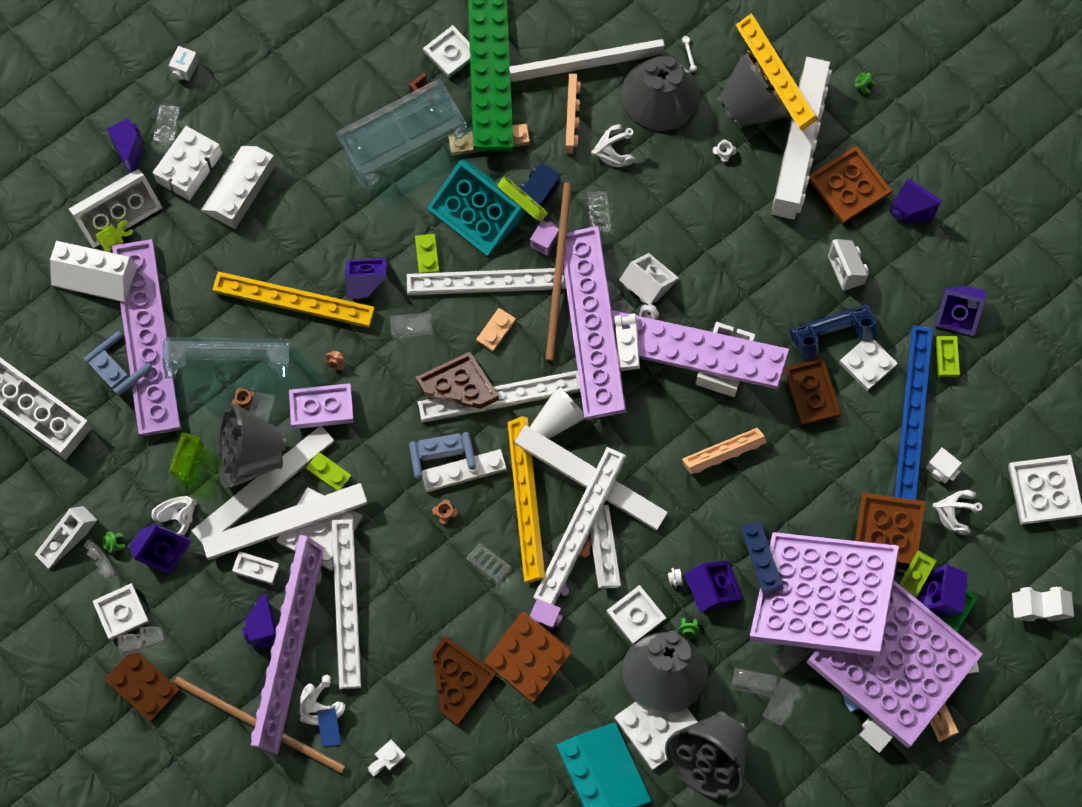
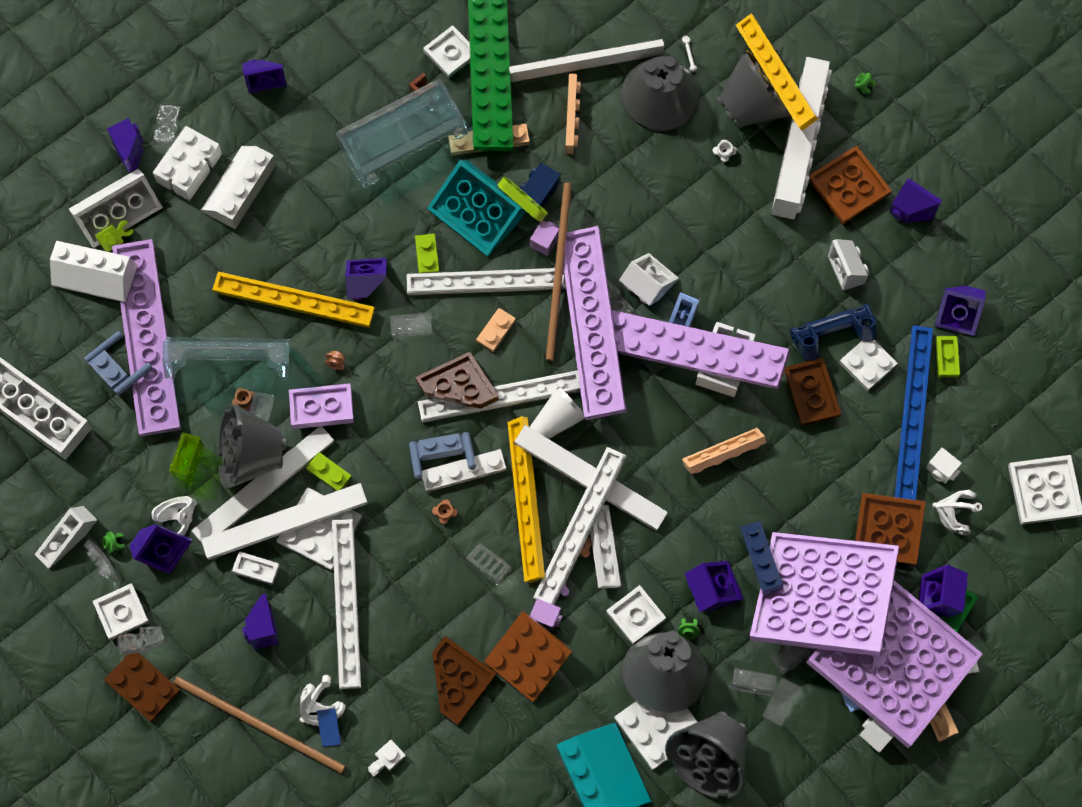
white brick [168,46,199,81] -> none
lavender plate [251,535,325,755] -> none
clear slope [586,191,611,232] -> none
white helmet [591,124,635,167] -> none
white plate [615,313,640,371] -> none
white plate [639,304,659,320] -> none
white plate [668,568,683,588] -> none
lime plate [899,550,937,598] -> none
white brick [1012,587,1074,621] -> none
none -> dark purple slope [242,60,287,93]
none -> light blue slope [669,292,699,327]

